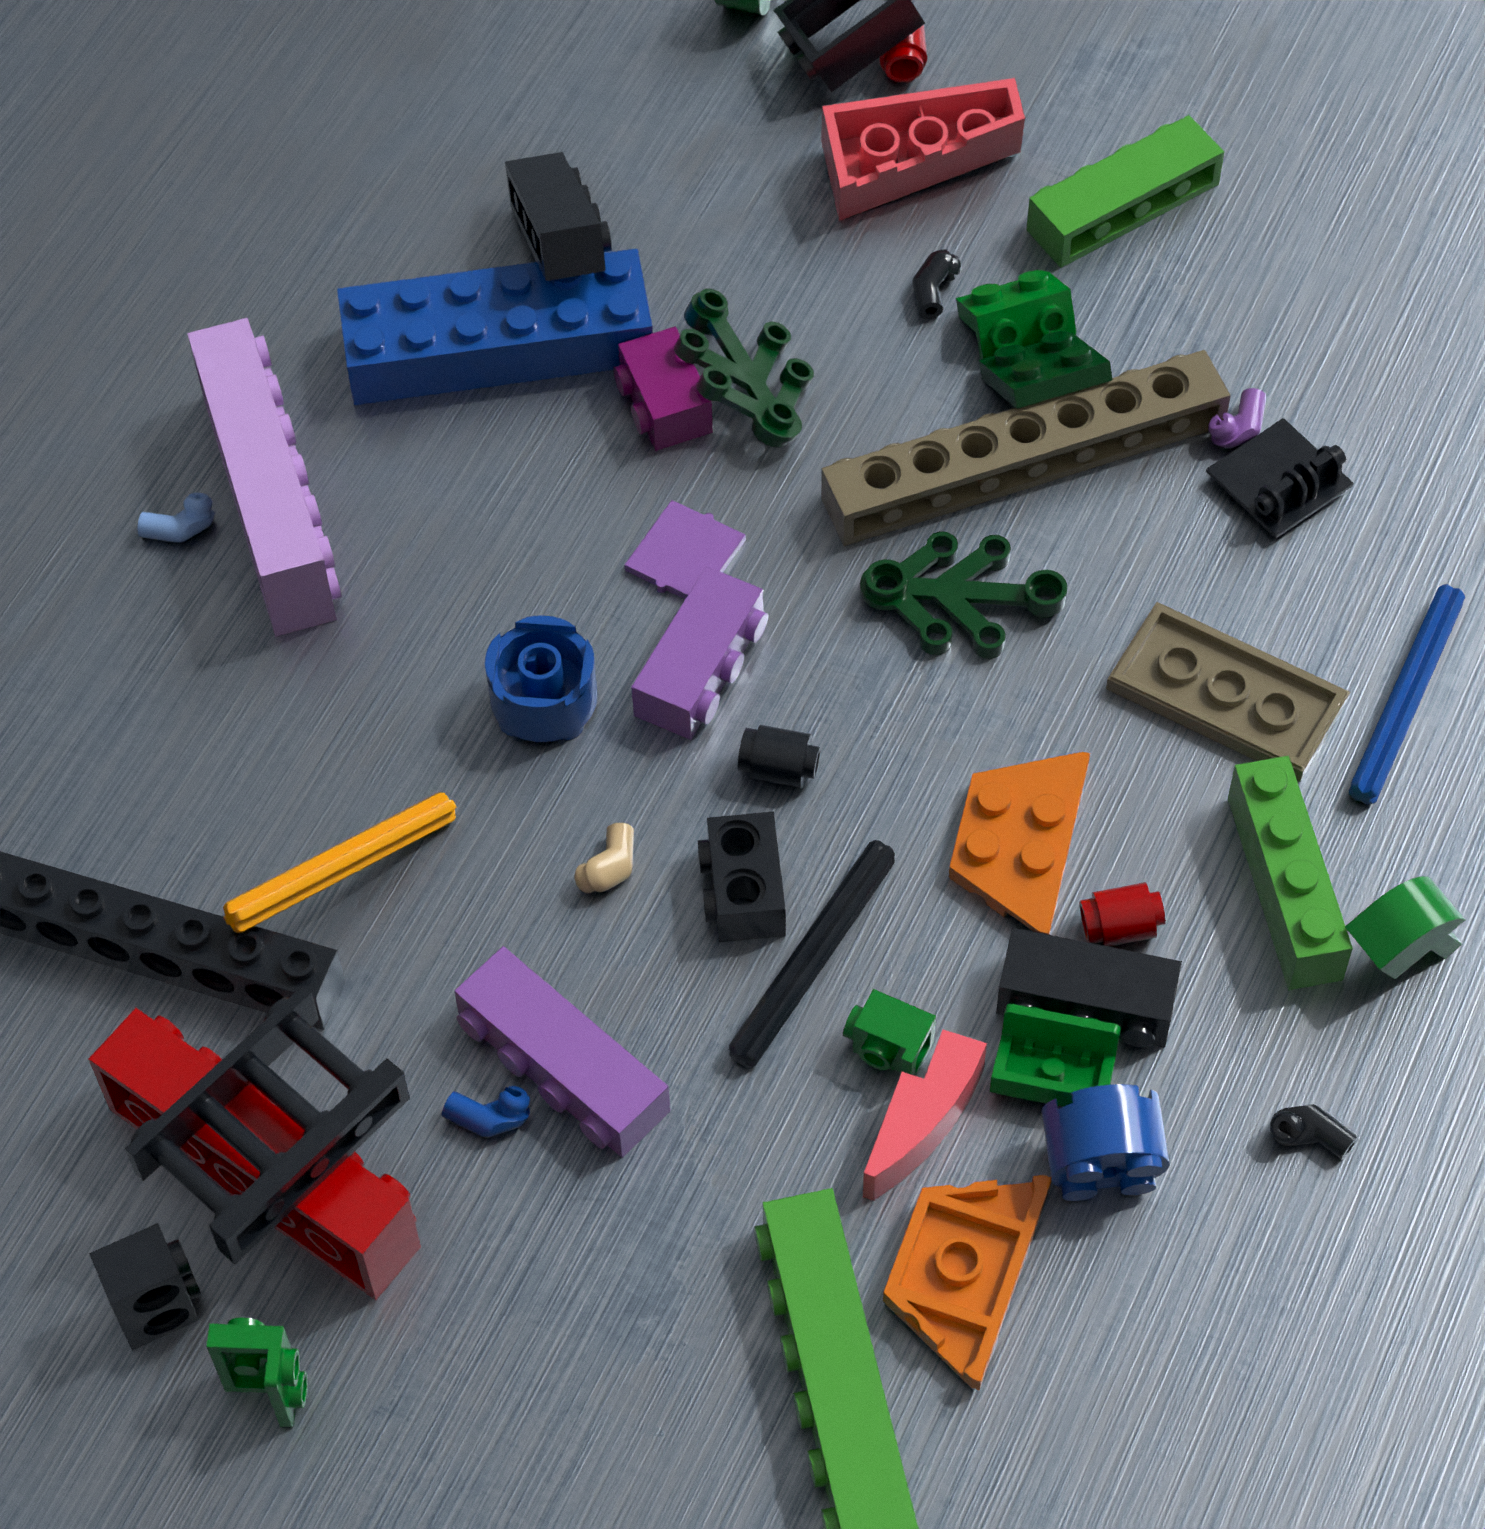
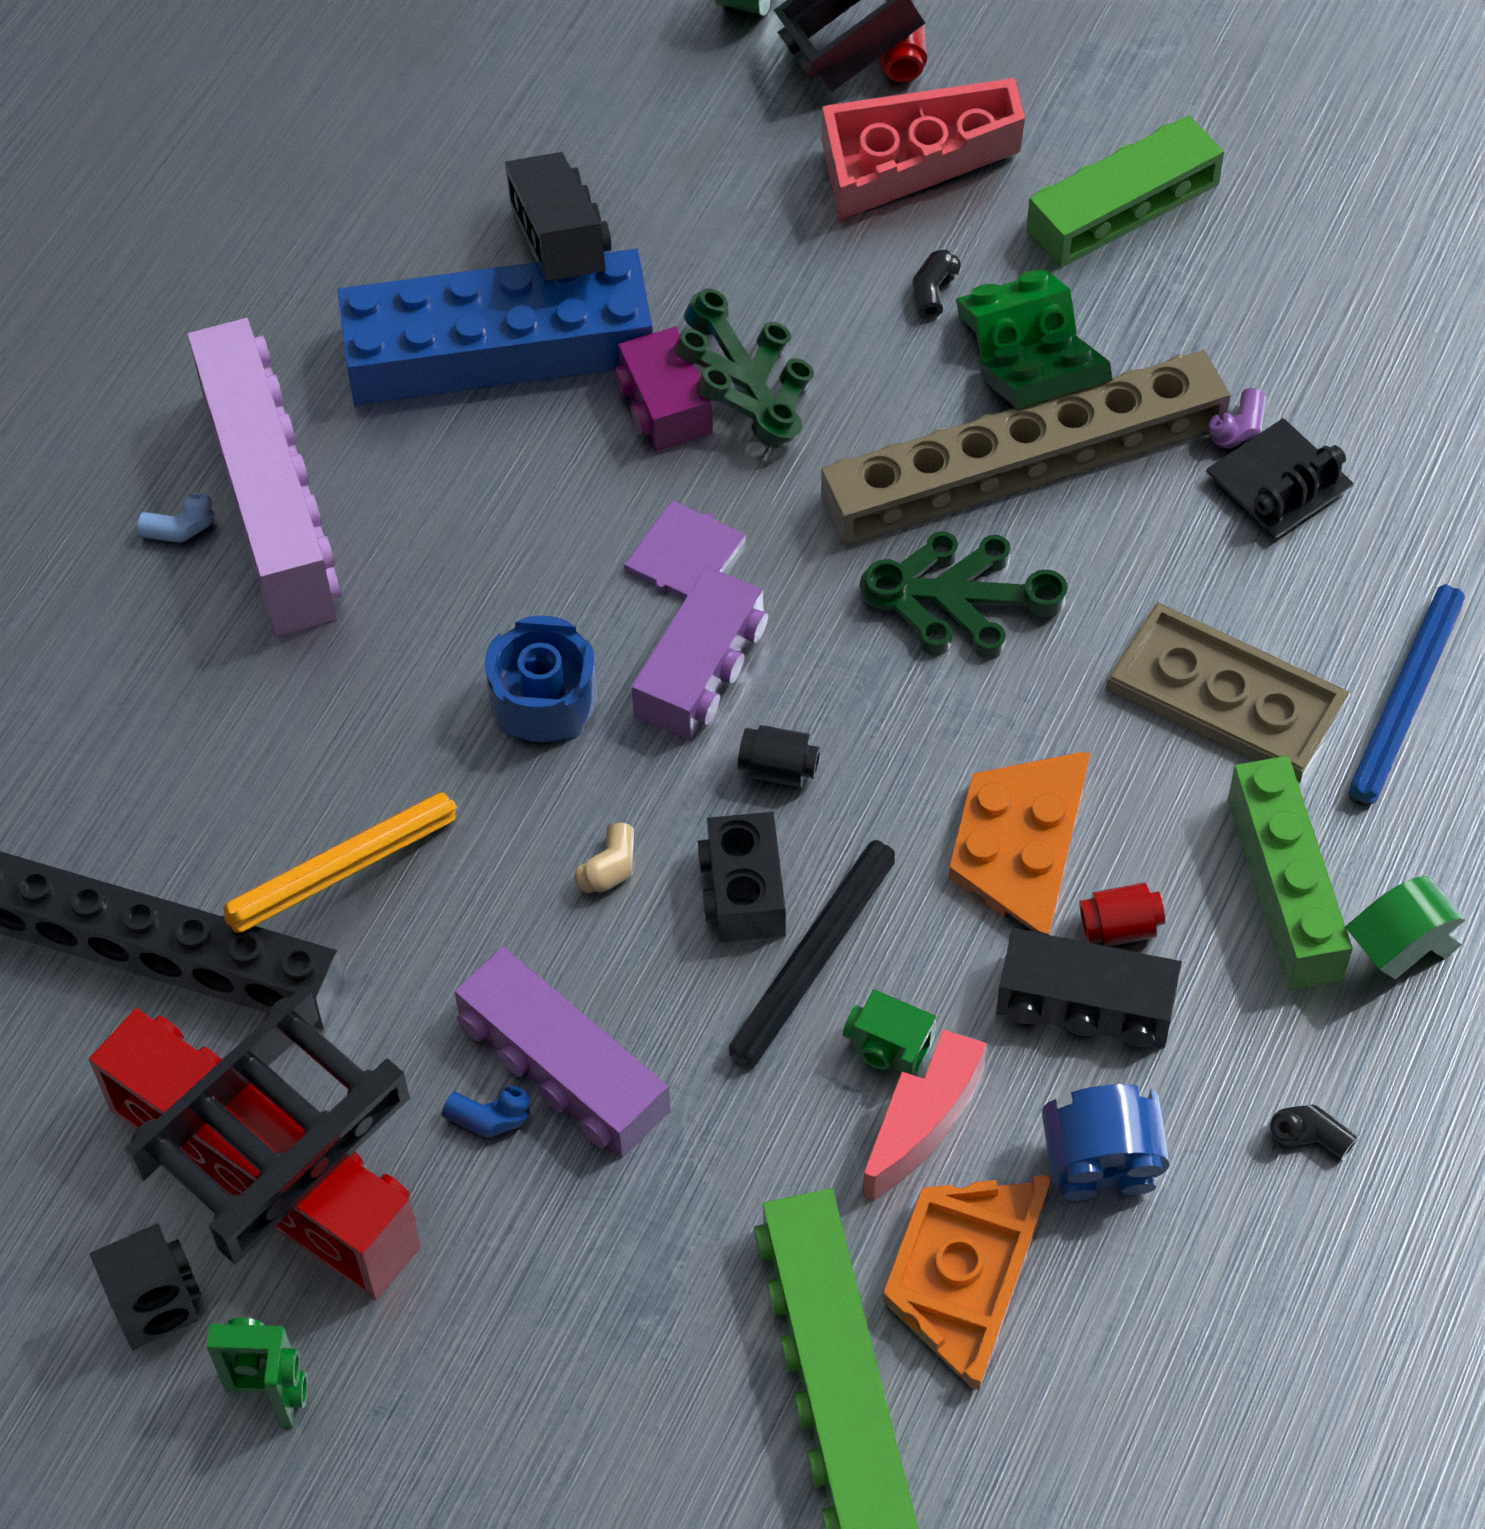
green bracket [989,1004,1121,1107] -> none

